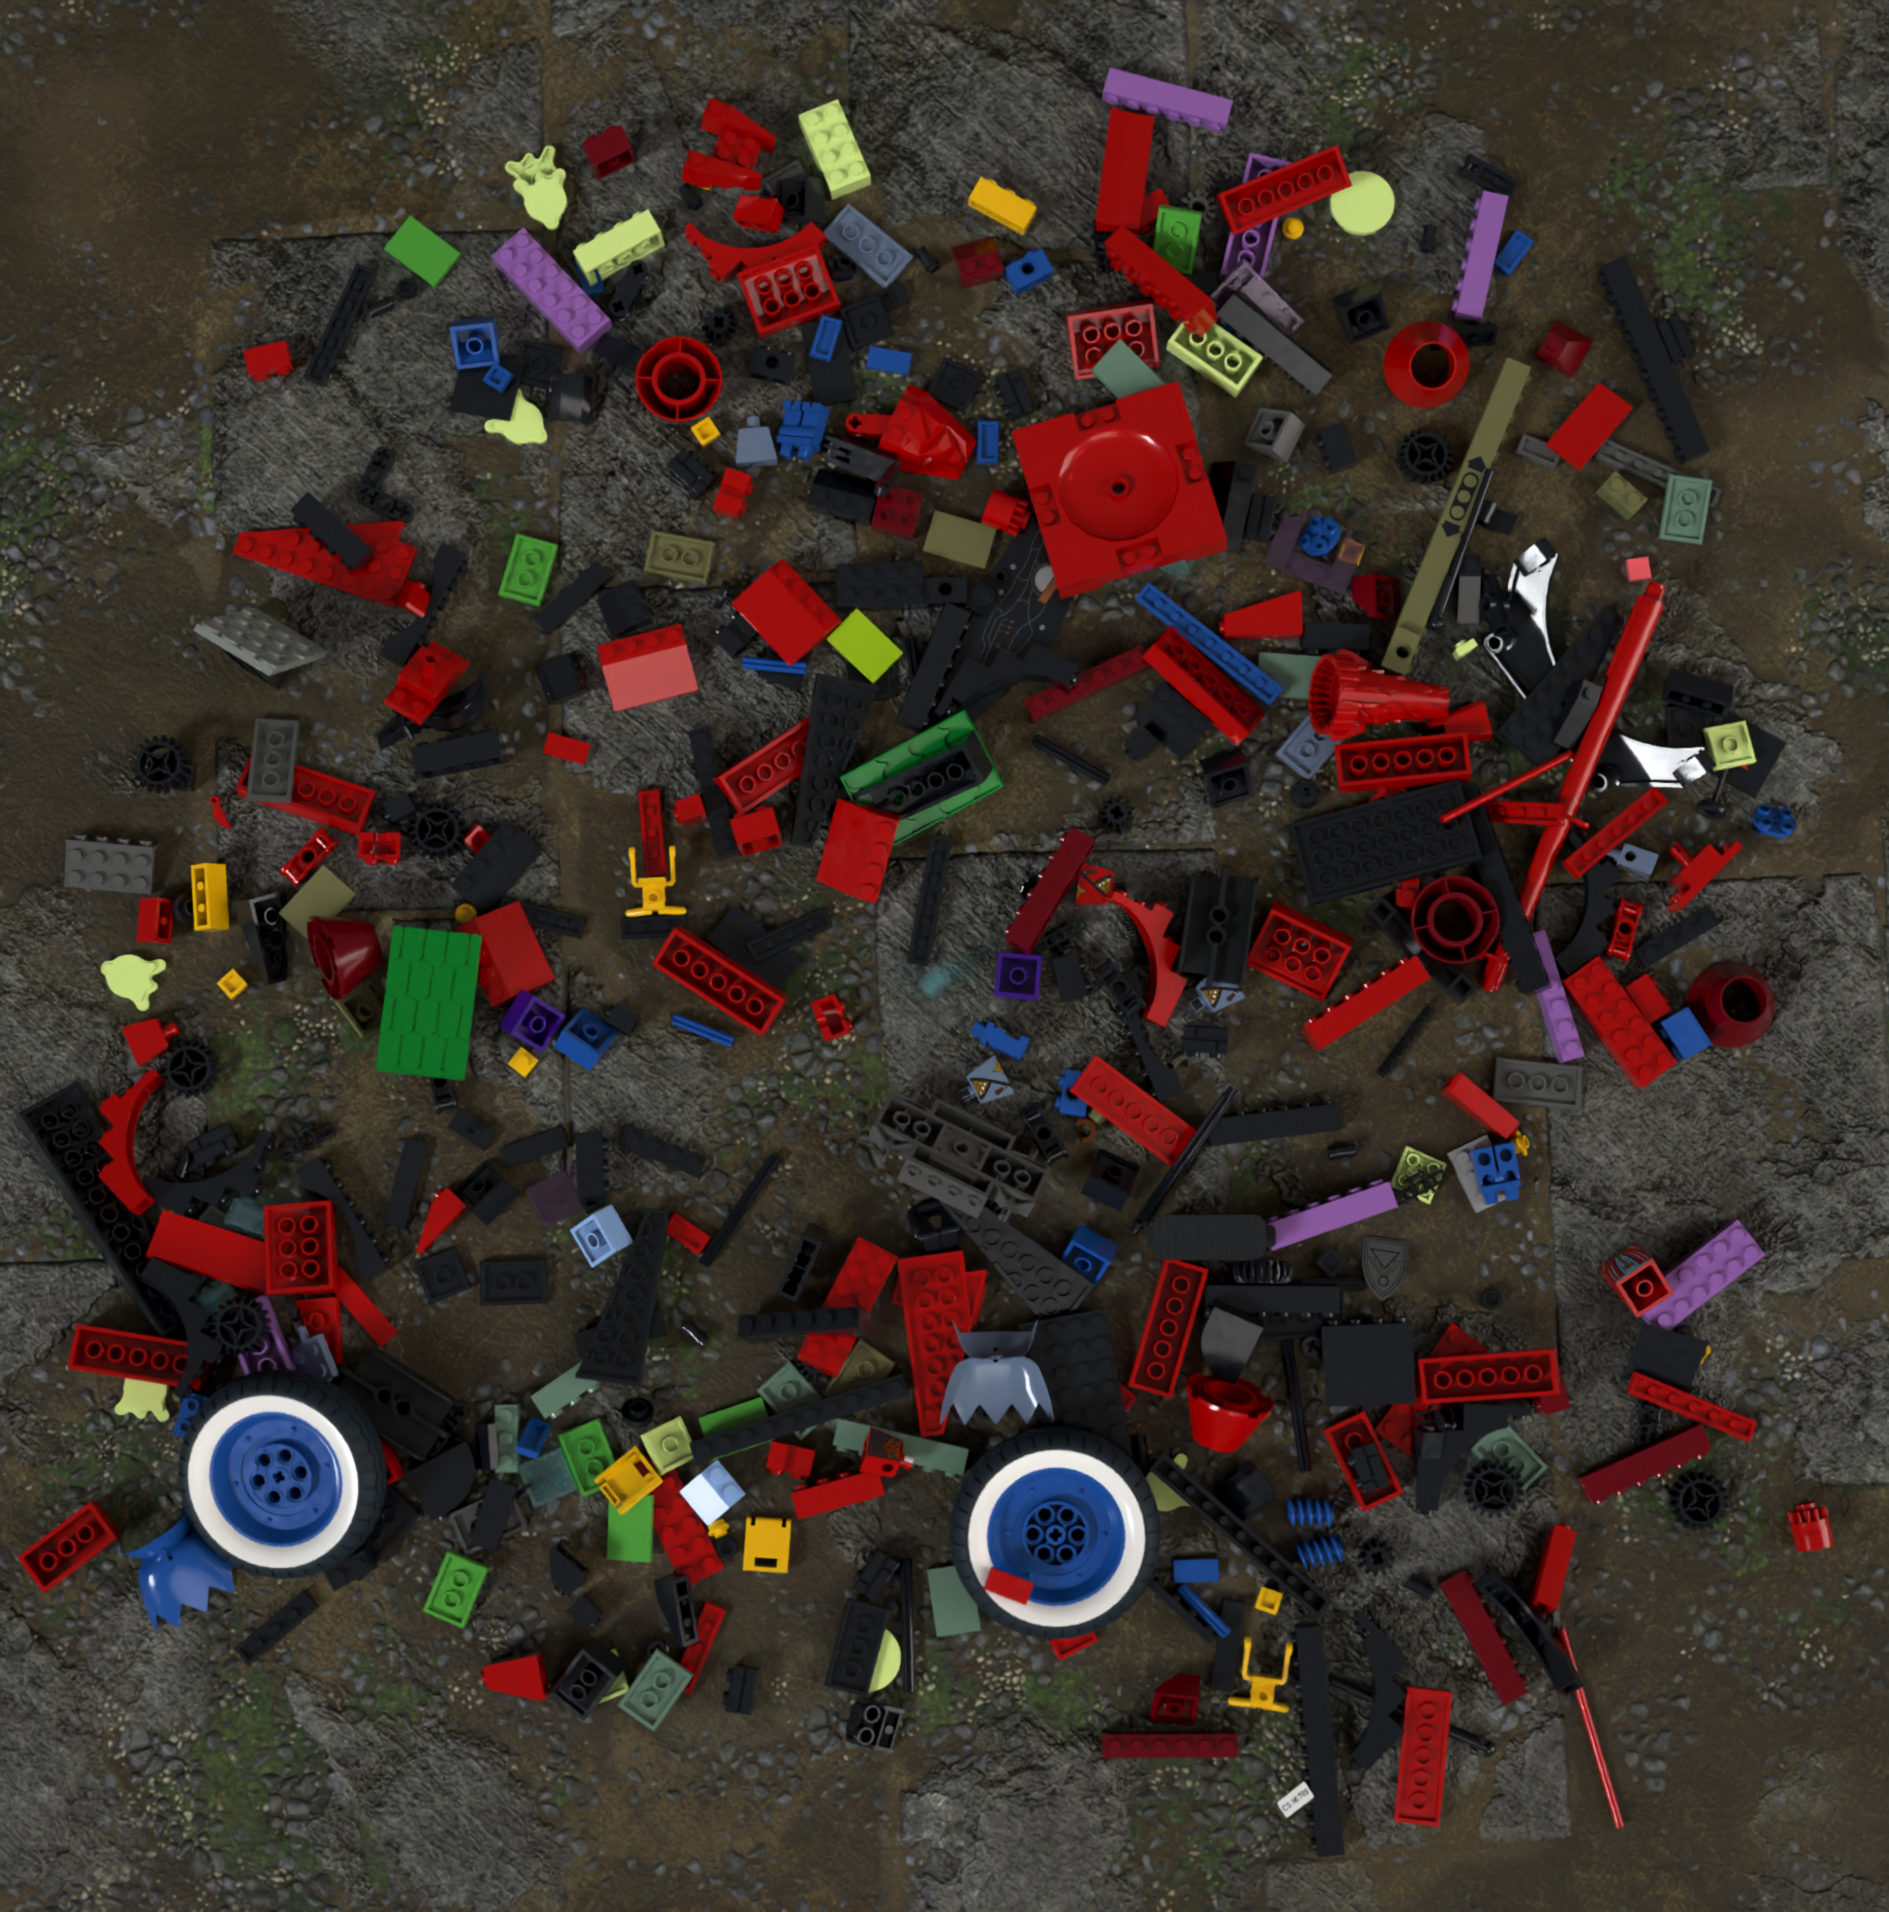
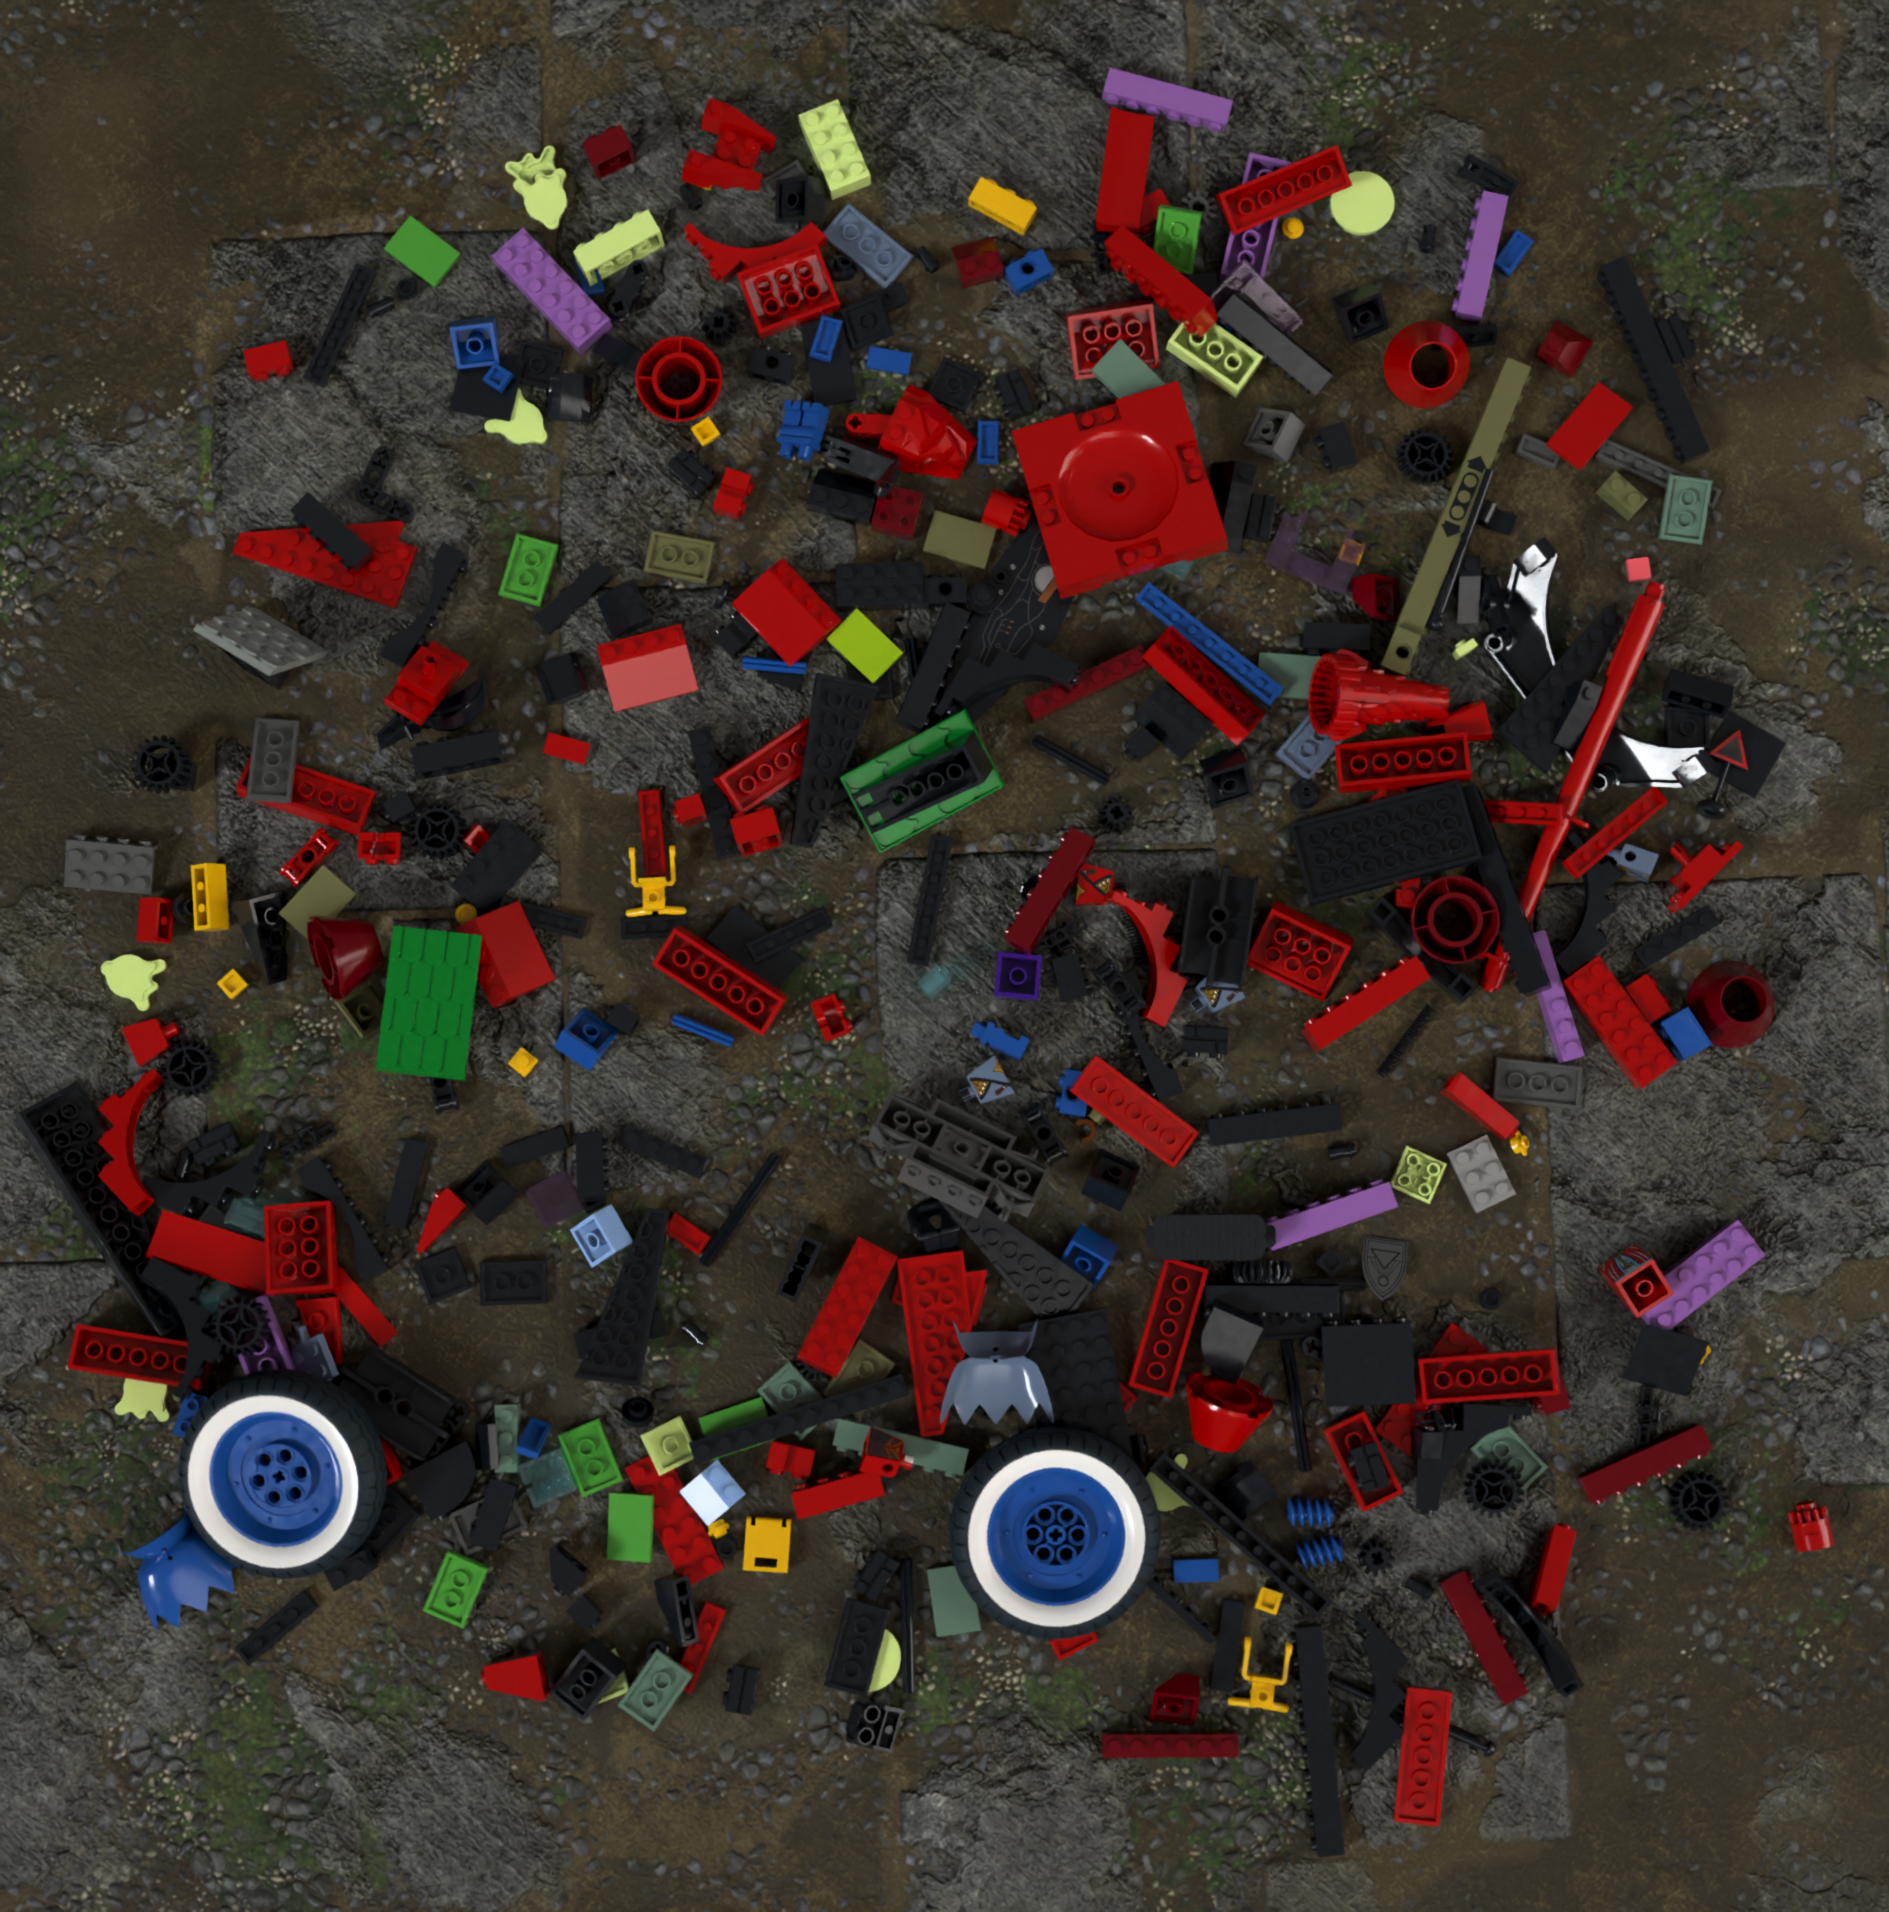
red brick [17,1500,123,1593] -> none
red piece [210,795,232,829] -> none
red slope [393,580,431,618] -> none
black plate [448,1109,497,1151] -> none
dark purple brick [499,989,566,1053] -> none
sand green brick [530,1361,600,1419] -> none
yellow container [594,1446,664,1515] -> none
red brick [732,194,786,234] -> none
sand blue torso [736,416,778,469] -> none
black arch [738,1306,871,1344] -> none
red slope [816,797,901,903] -> none
red tile [983,1566,1034,1605] -> none
black piece [1129,1085,1237,1235] -> none
blue axle [1177,1584,1231,1638] -> none
red slope [1219,591,1303,640] -> none
white sticker [1277,1782,1314,1818] -> none
blue plate [1299,516,1341,557] -> none
black piece [1394,1168,1448,1207] -> none
red piece [1439,750,1574,824] -> none
blue hips [1468,1142,1521,1205] -> none
red piece [1557,1628,1624,1828] -> none
red piece [1605,897,1643,963] -> none
red tile [1626,1372,1757,1442] -> none
yellowish green tile [1703,721,1756,771] -> none
blue plate [1752,804,1796,840] -> none

